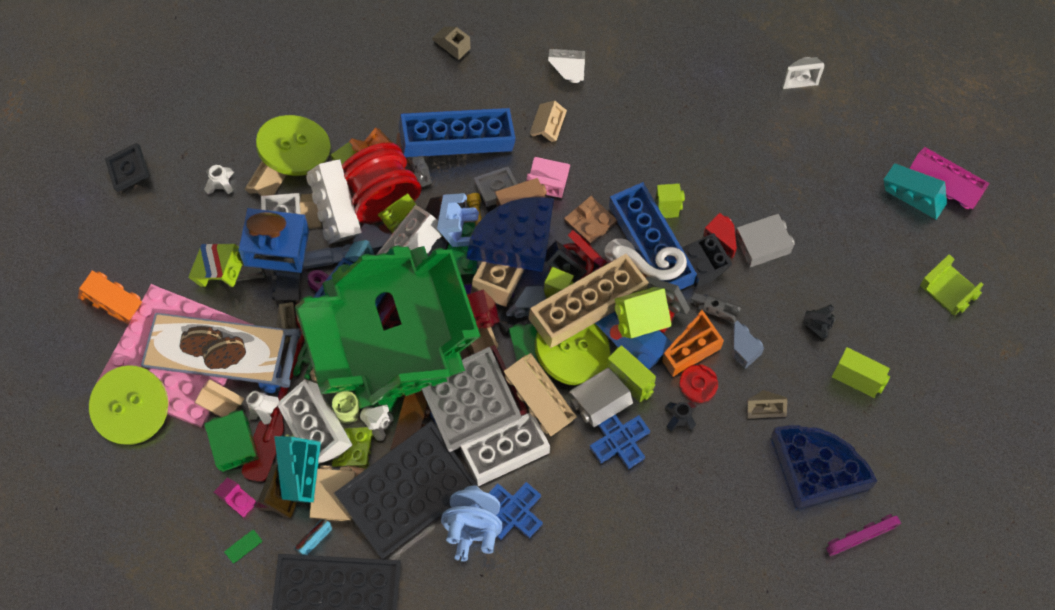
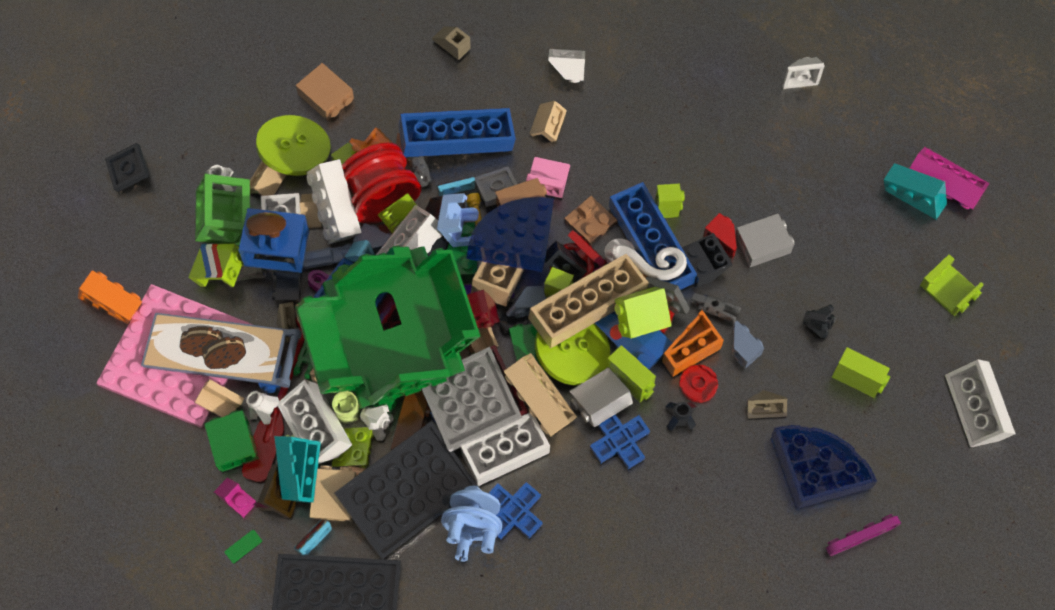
lime plate [89,366,168,445] -> none
none -> bright green piece [195,174,250,246]
none -> medium nougat brick [296,63,354,121]
none -> medium azure slope [436,176,475,196]
none -> white slope [945,359,1015,447]

